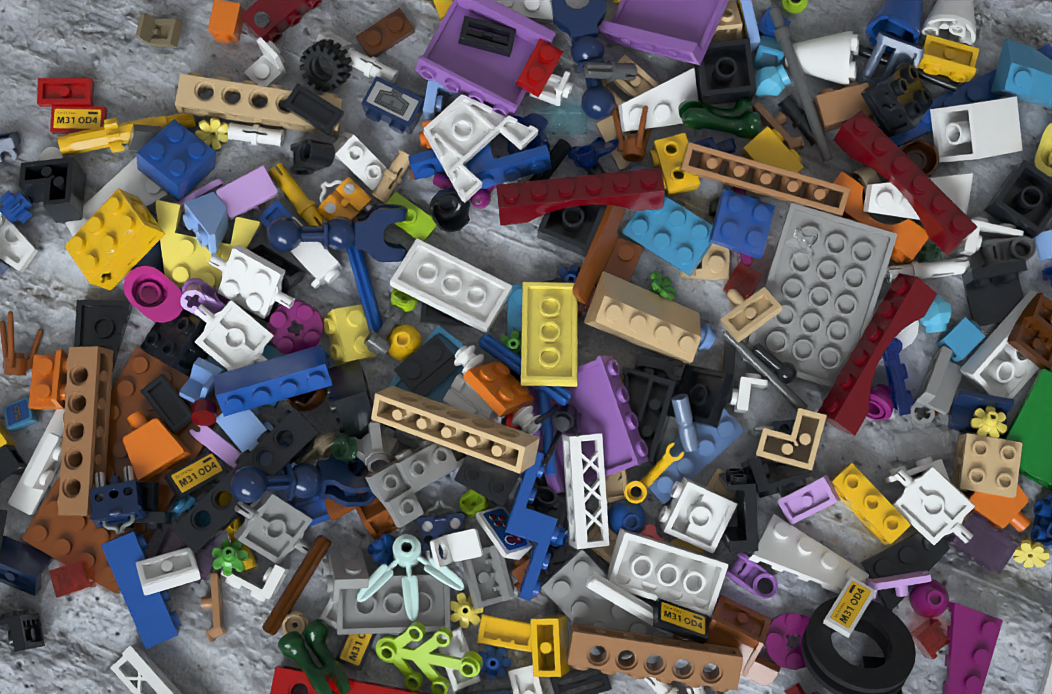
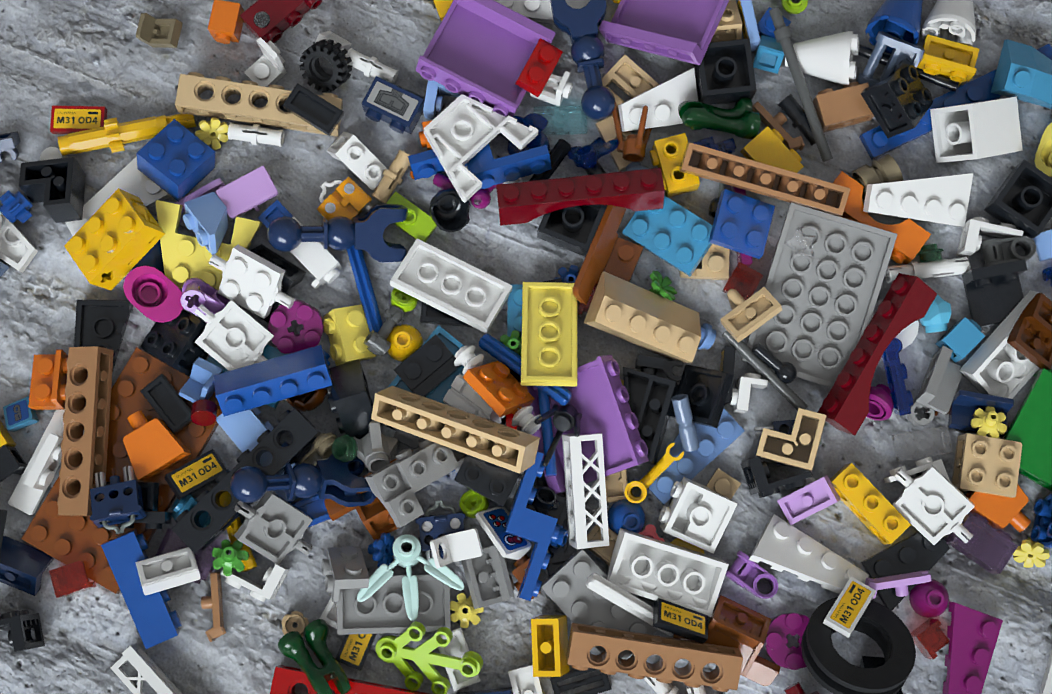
dark orange plant [0,311,43,376] -> none
red plate [37,78,94,107] -> none
dark grey tile [128,124,161,150] -> none
lavender piece [190,425,242,468] -> none
reddish brown axle [262,535,332,635] -> none
yellow pin [269,163,323,226] -> none
black piece [290,139,335,175] -> none
reddish brown plate [356,8,415,58] -> none
black tile [458,16,516,57] -> none
yellow plate [477,614,532,652] -> none
blue plant [478,645,511,680] -> none
dark grey axle [583,60,637,82] -> none
black panel [719,468,759,553] -> none
medium azure rock [755,64,792,97] -> none
dark red arch [833,110,978,256] -> none
reddish brown hair [901,139,939,177] -> none

